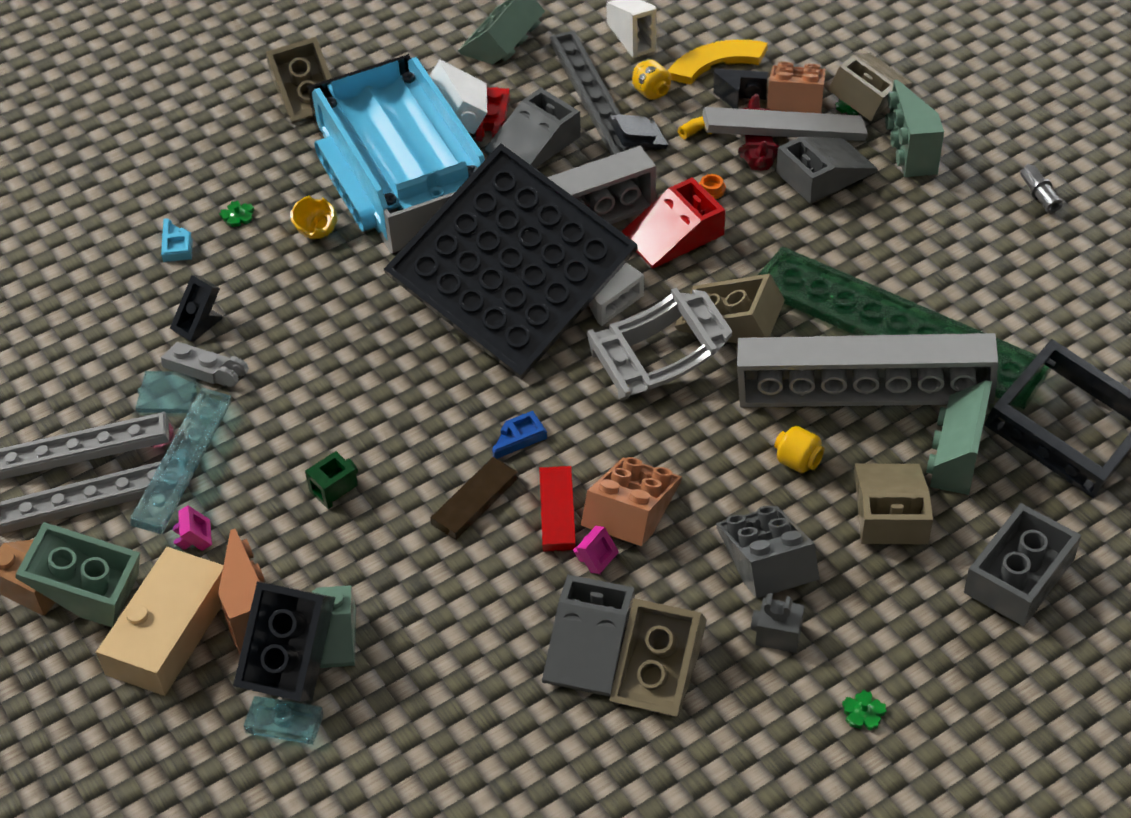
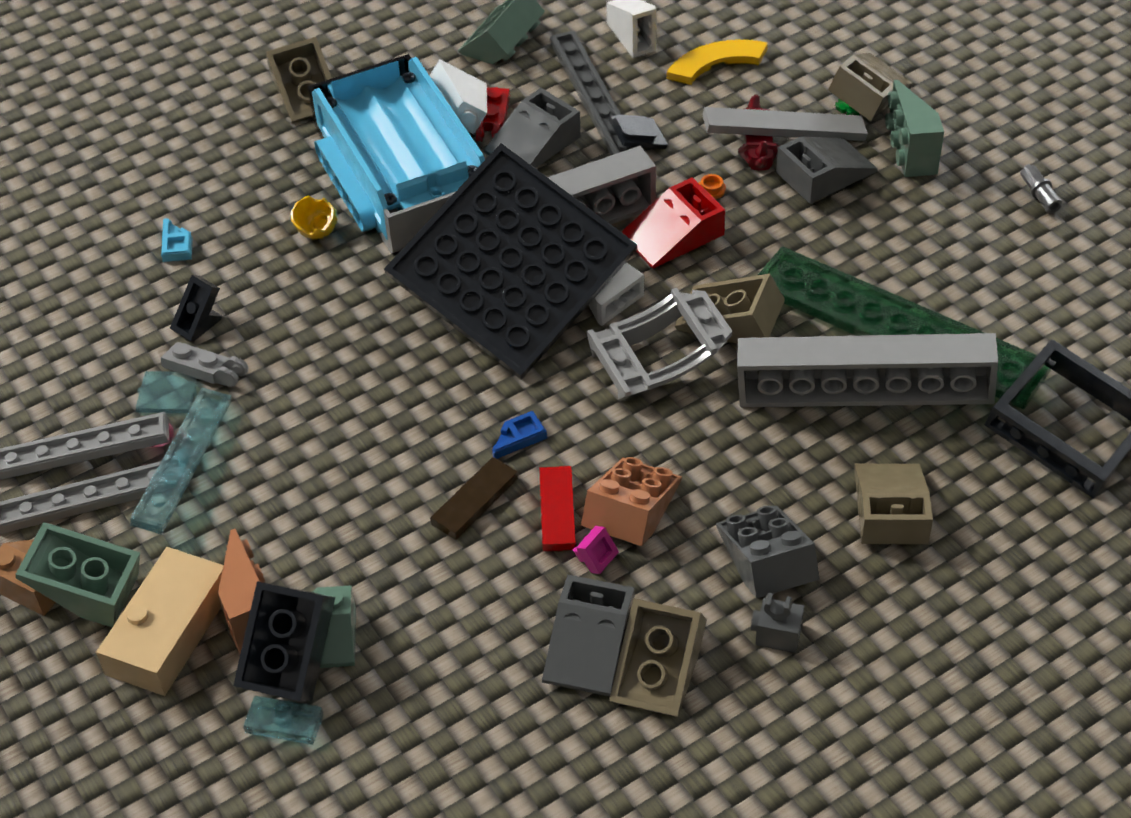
dark pink tile [173,505,212,551] -> none
green plant [219,200,254,227] -> none
dark green brick [305,451,359,509] -> none
yellow head [632,60,671,100] -> none
yellow arm [678,116,712,139] -> none
black slope [713,69,768,109] -> none
nougat slope [767,62,826,113] -> none
yellow head [774,426,825,473] -> none
green plant [842,690,887,730] -> none
sand green slope [926,380,992,495] -> none
dark grey brick [964,503,1081,627] -> none

